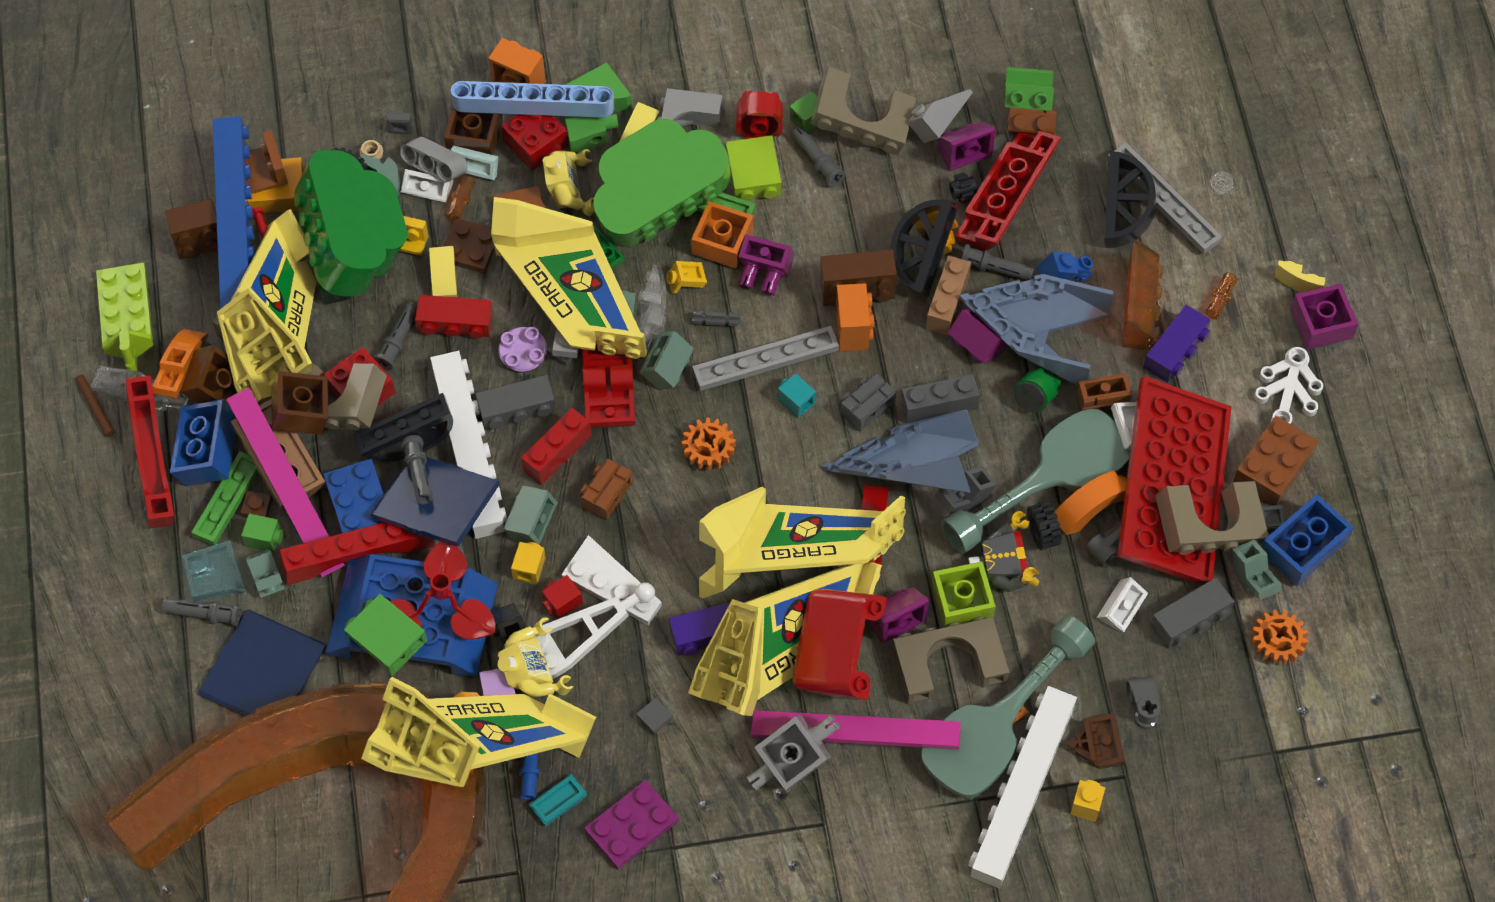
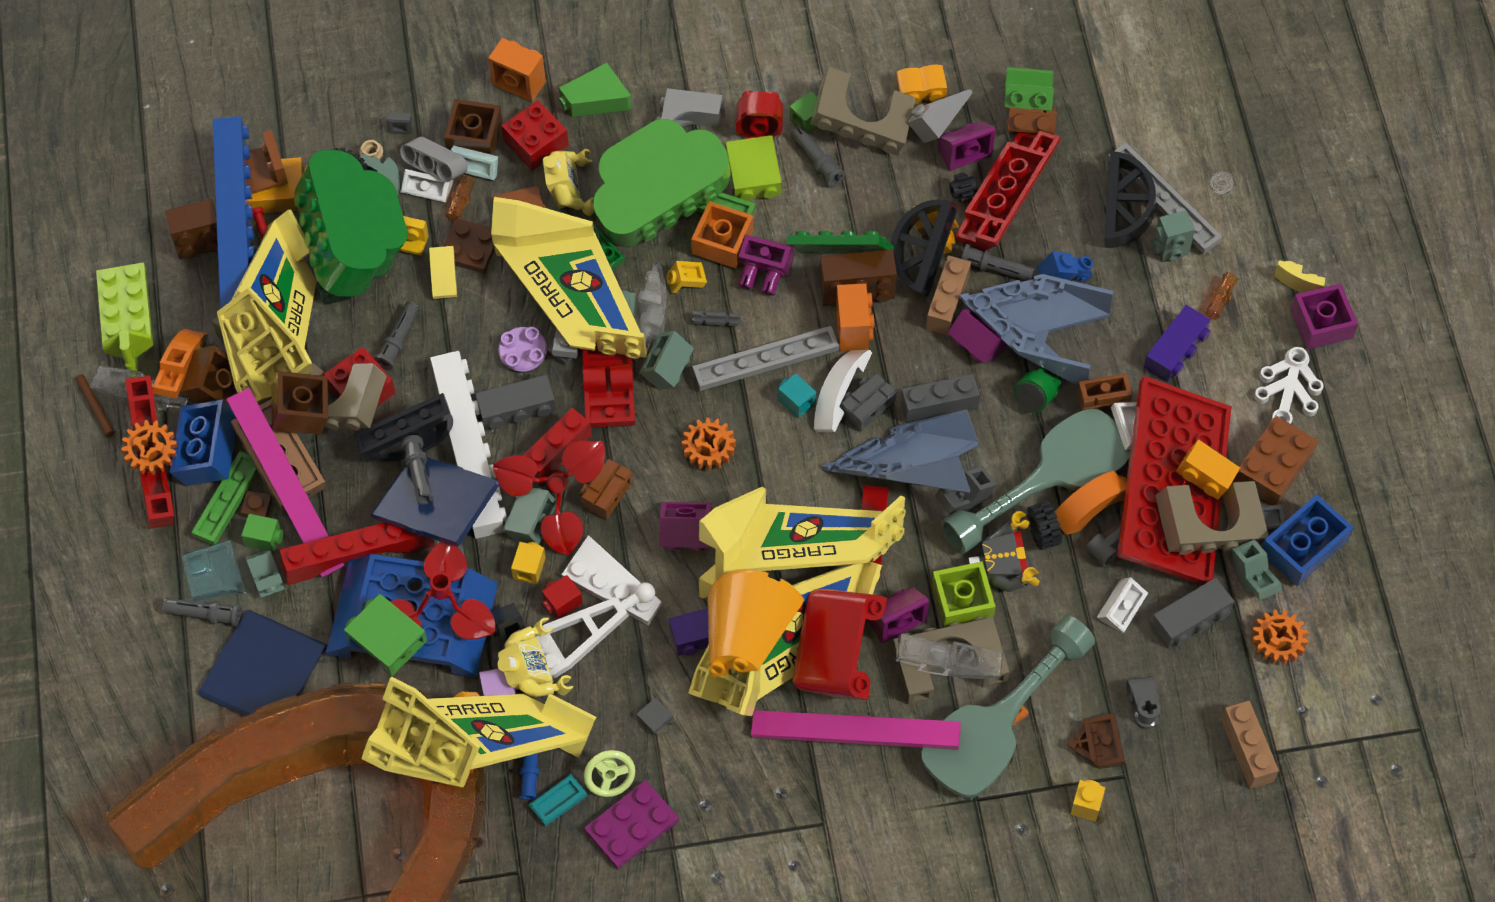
blue brick [323,459,384,533] -> none
red brick [415,295,493,338] -> none
light blue beam [451,81,614,117] -> none
bright green torso [563,114,619,153] -> none
light yellow slope [620,102,660,141] -> none
light grey brick [747,714,840,790] -> none
white brick [968,686,1077,889] -> none
clear orange slope [1122,239,1163,350] -> none
none -> orange gear [121,420,178,475]
none -> red plant [493,440,605,555]
none -> yellowish green piece [584,750,635,797]
none -> magenta slope [659,502,712,551]
none -> light orange cone [708,569,804,677]
none -> green tile [786,231,894,254]
none -> white slope [814,350,872,432]
none -> light orange brick [896,65,947,105]
none -> clear slope [896,634,1003,679]
none -> sand green brick [1152,210,1195,262]
none -> light orange brick [1176,439,1240,500]
none -> medium nougat brick [1221,701,1279,789]

